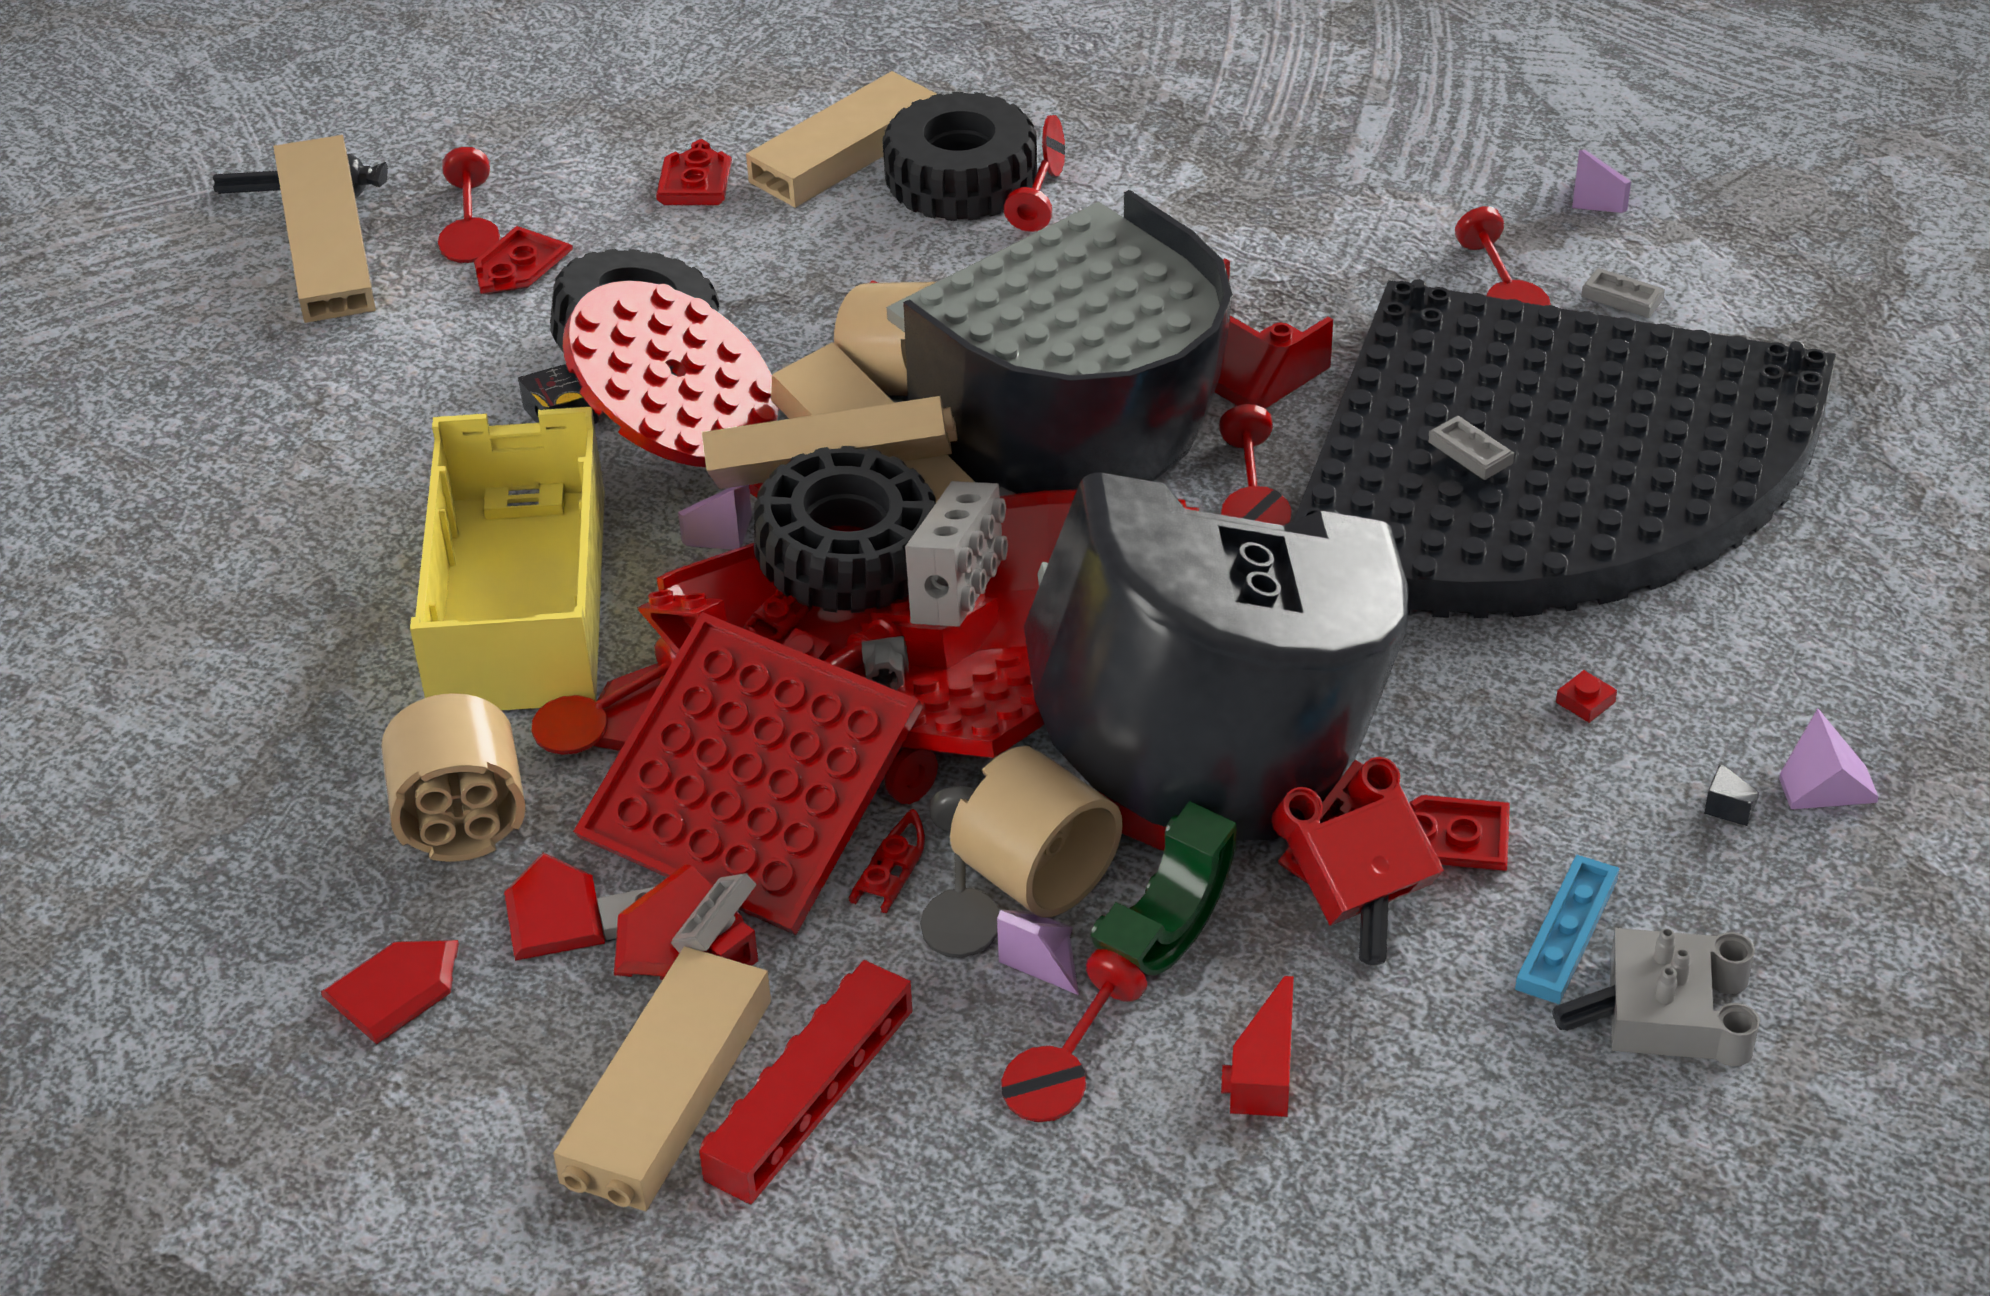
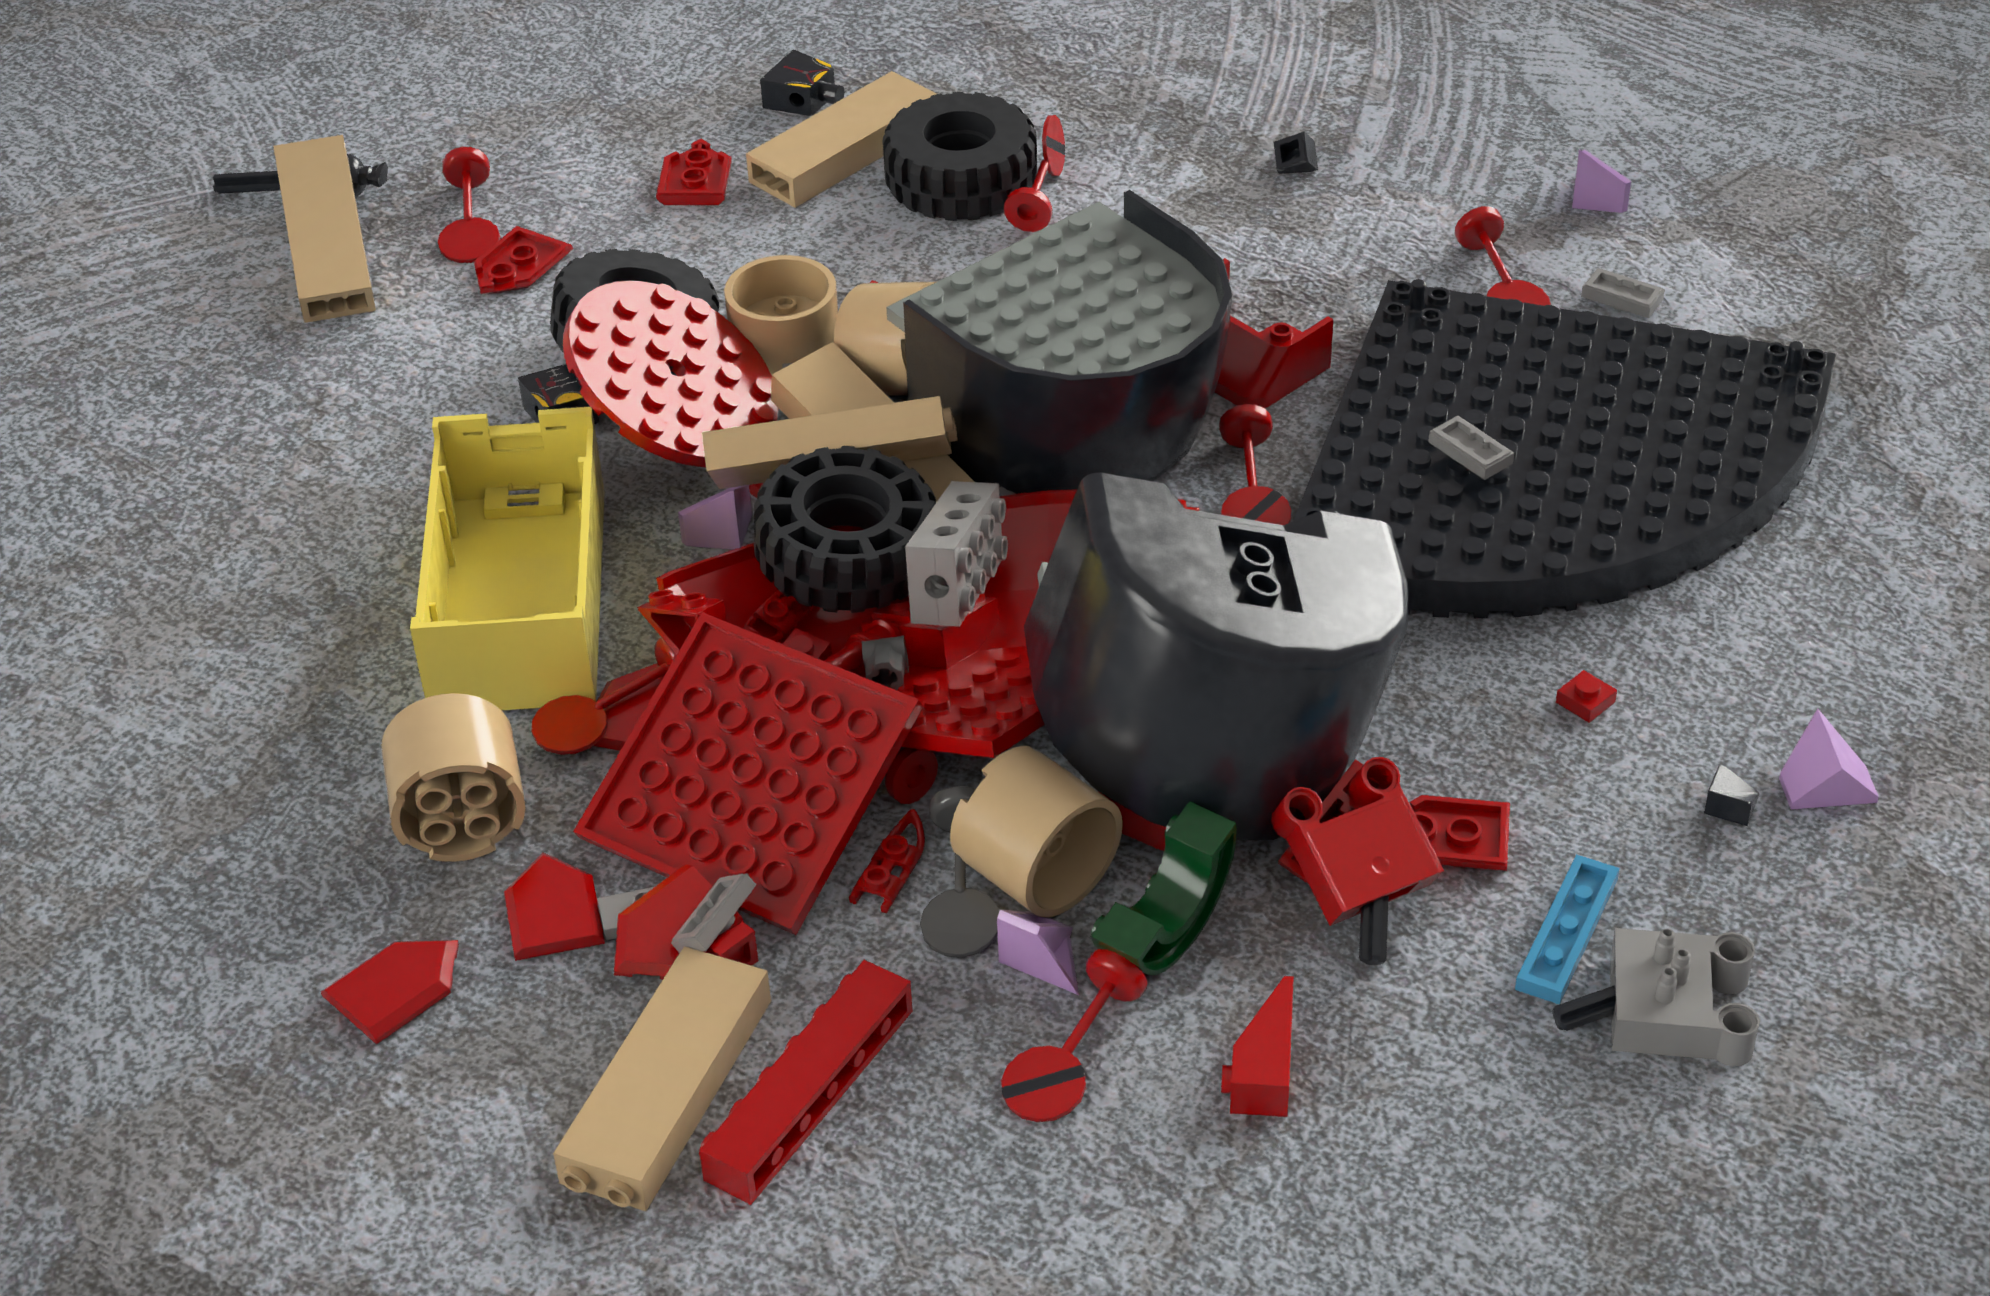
none -> tan brick [724,255,838,375]
none -> black torso [760,50,845,116]
none -> black slope [1273,131,1318,174]

